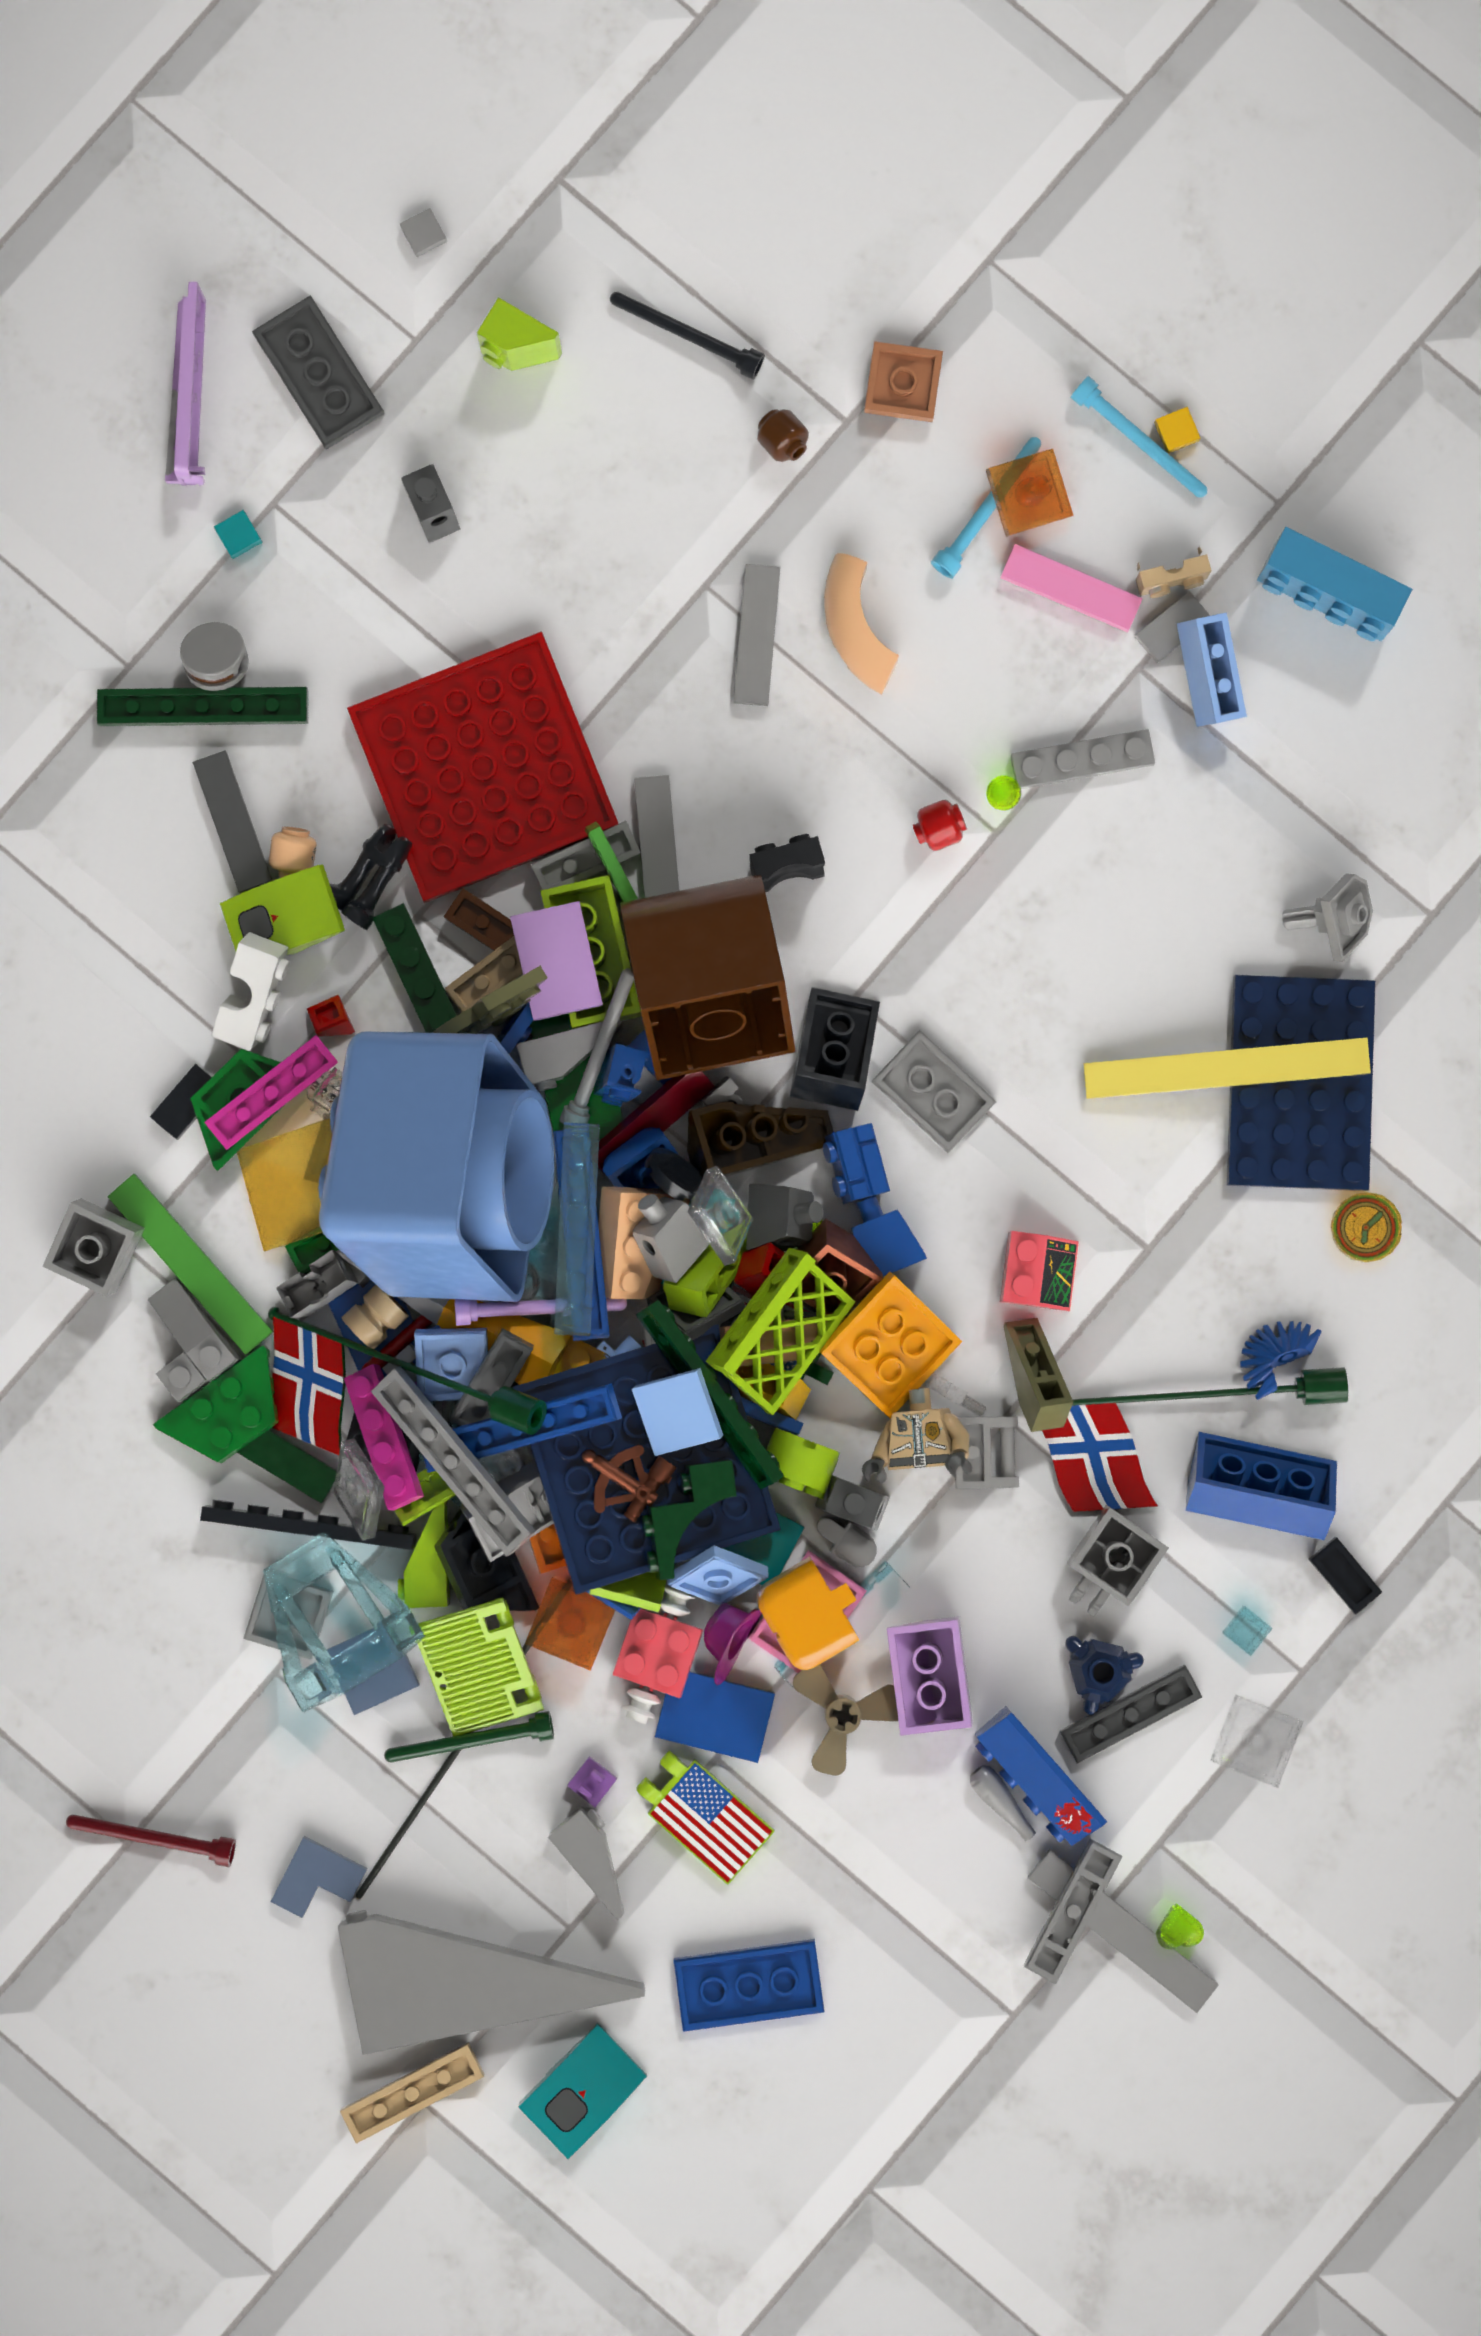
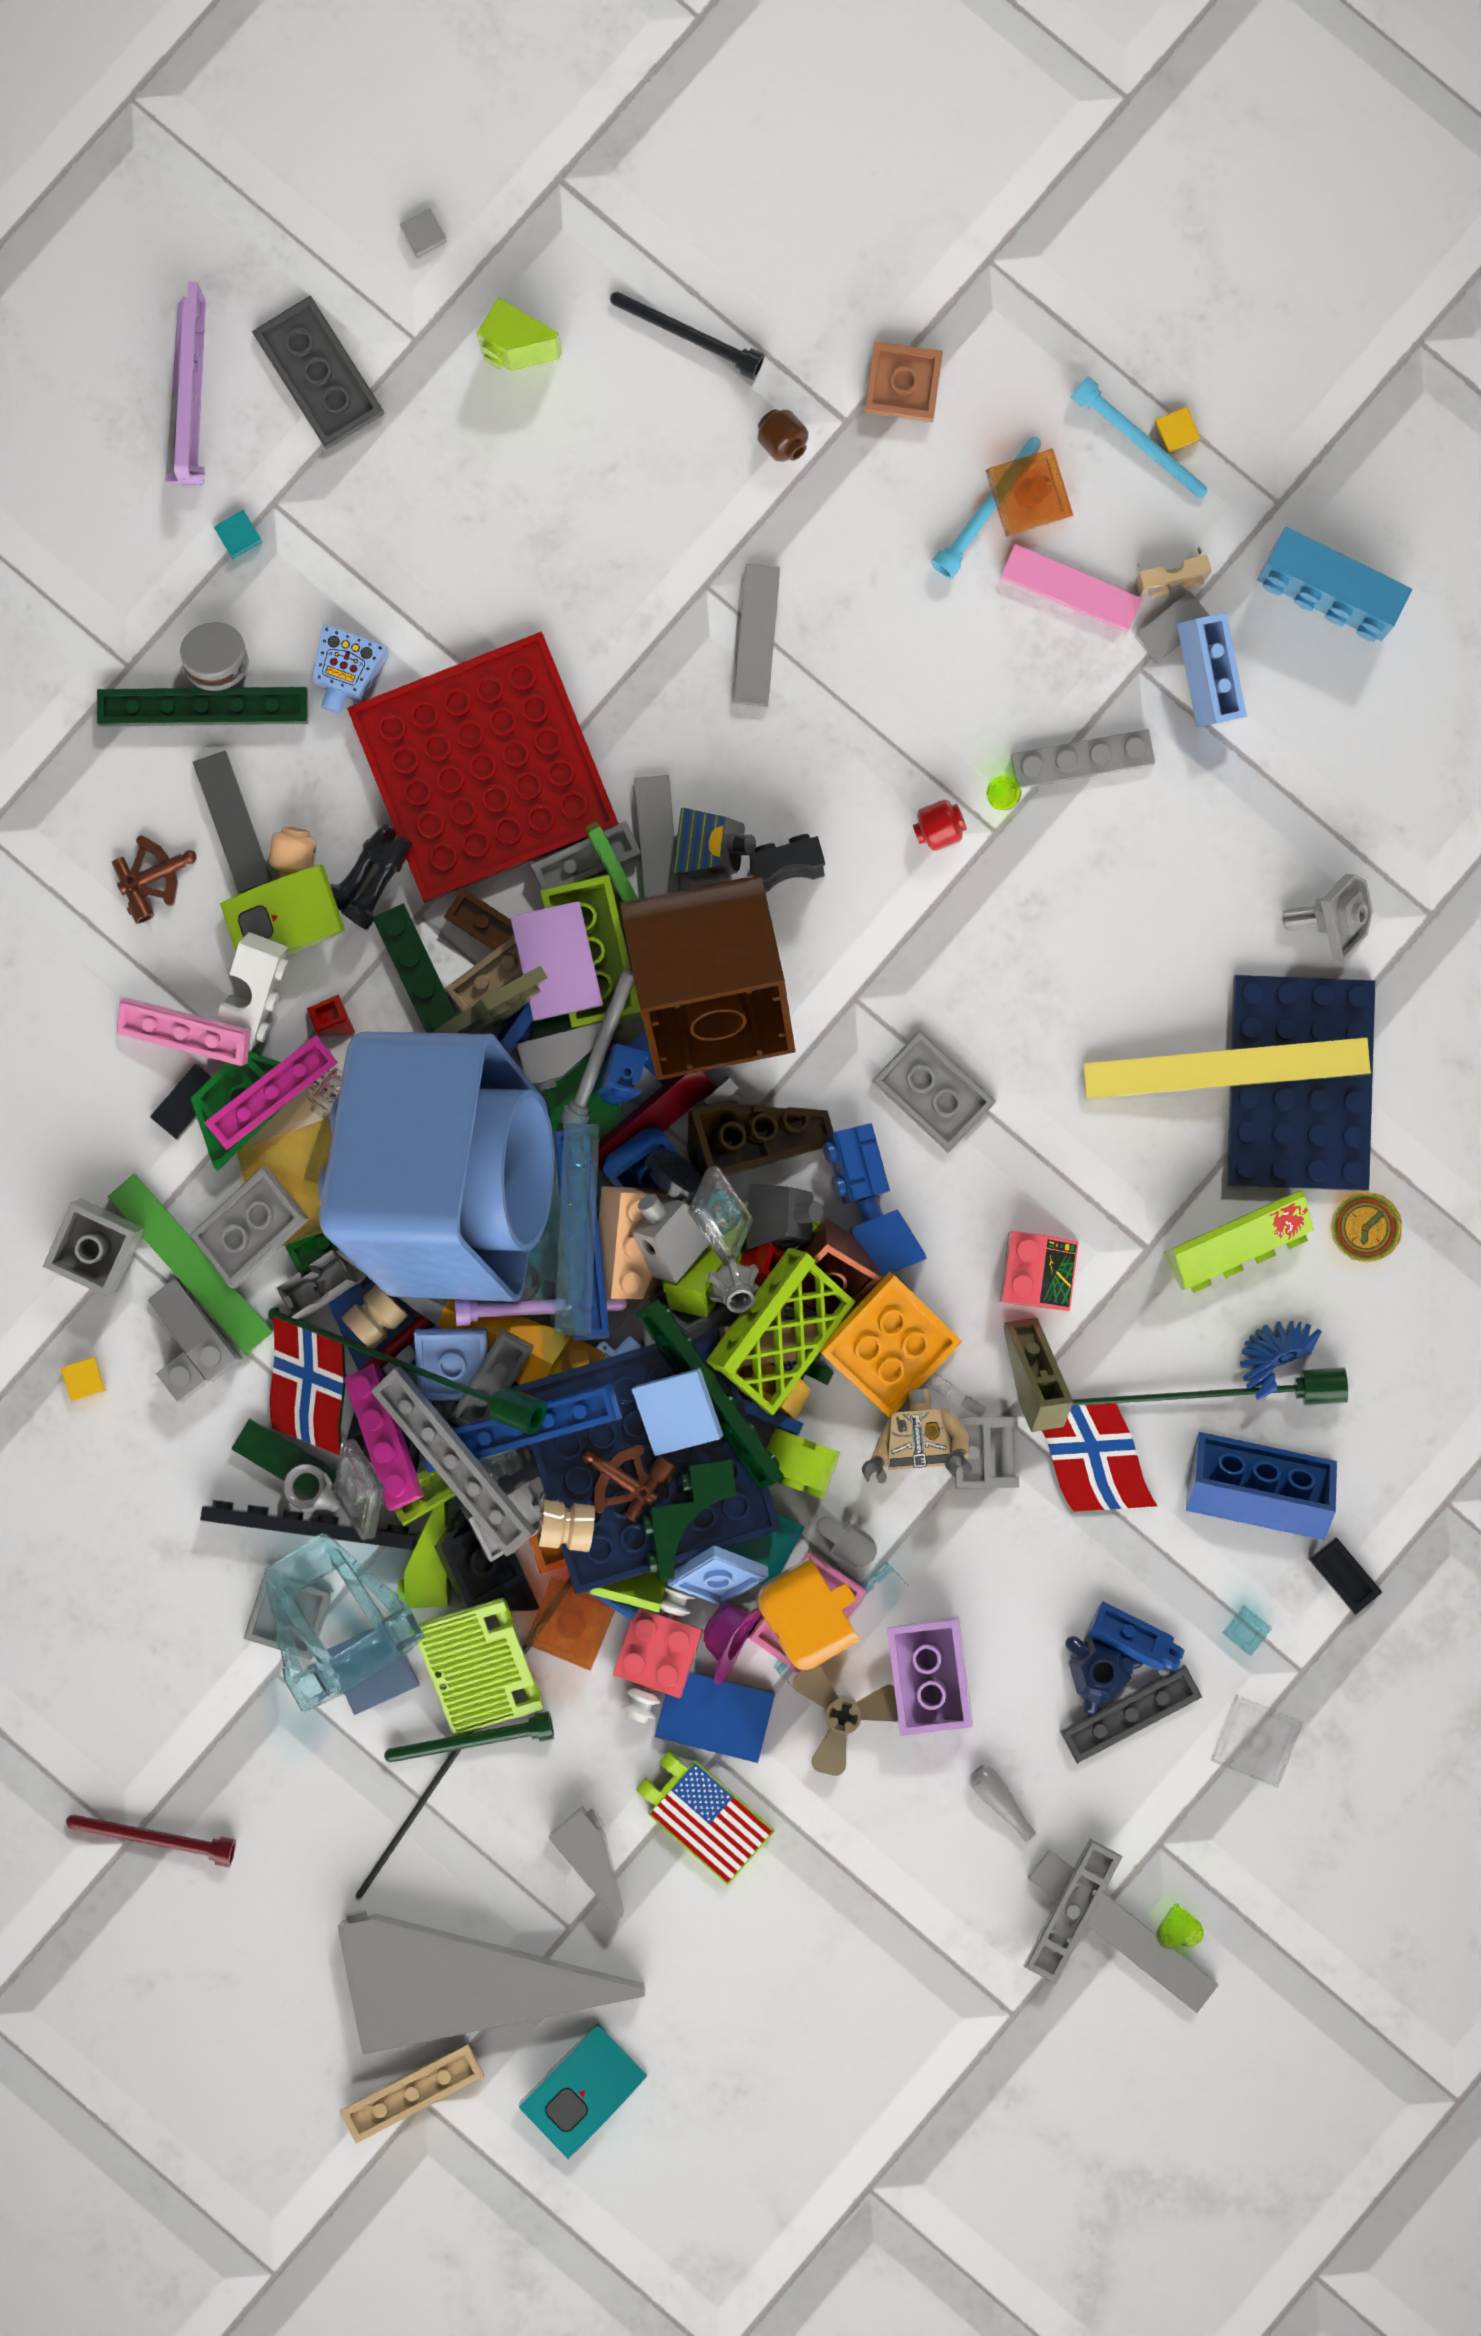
green wing [153,1345,279,1464] -> none
sand blue tile [271,1836,368,1918] -> none
dark grey torso [401,464,461,543] -> none
medium lavender tile [567,1756,617,1807] -> none
blue tile [674,1939,824,2032] -> none
black slope [790,987,880,1111] -> none
dark grey torso [815,1475,890,1530] -> none
light nougat brick [824,553,899,695] -> none
blue slope [975,1706,1107,1846] -> none
light grey hinge [1067,1505,1169,1617] -> none
none -> yellow tile [61,1357,107,1401]
none -> copper piece [111,836,197,924]
none -> bright pink tile [117,997,251,1066]
none -> light grey tile [190,1165,310,1289]
none -> light grey piece [284,1464,341,1513]
none -> light blue torso [313,624,389,714]
none -> tan wheel [537,1500,595,1552]
none -> dark grey torso [673,808,756,880]
none -> light grey rock [707,1258,759,1313]
none -> blue hinge [1087,1601,1185,1671]
none -> lime slope [1164,1190,1314,1293]

